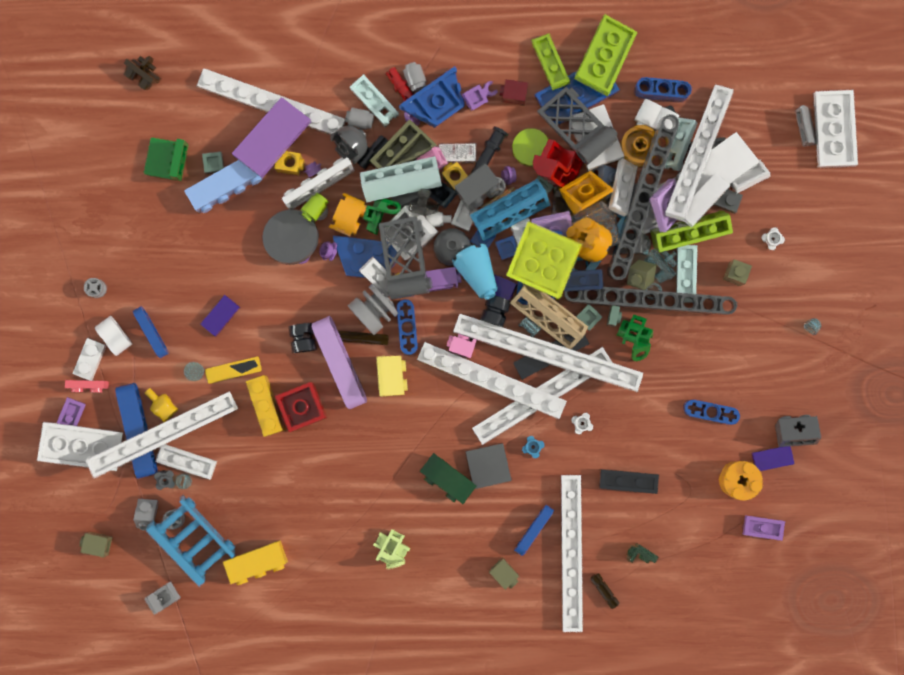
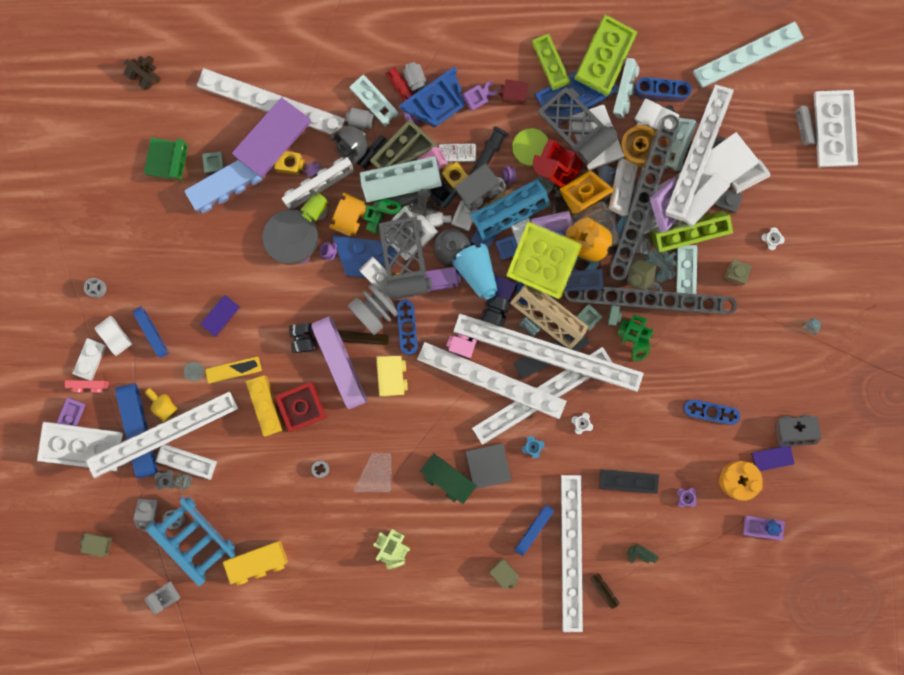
none -> light grey bush [311,460,330,478]
none -> clear wing [354,453,392,492]
none -> light aqua plate [613,58,639,119]
none -> medium lavender plate [677,488,697,507]
none -> light aqua plate [693,22,803,89]
none -> blue hinge [765,519,782,536]

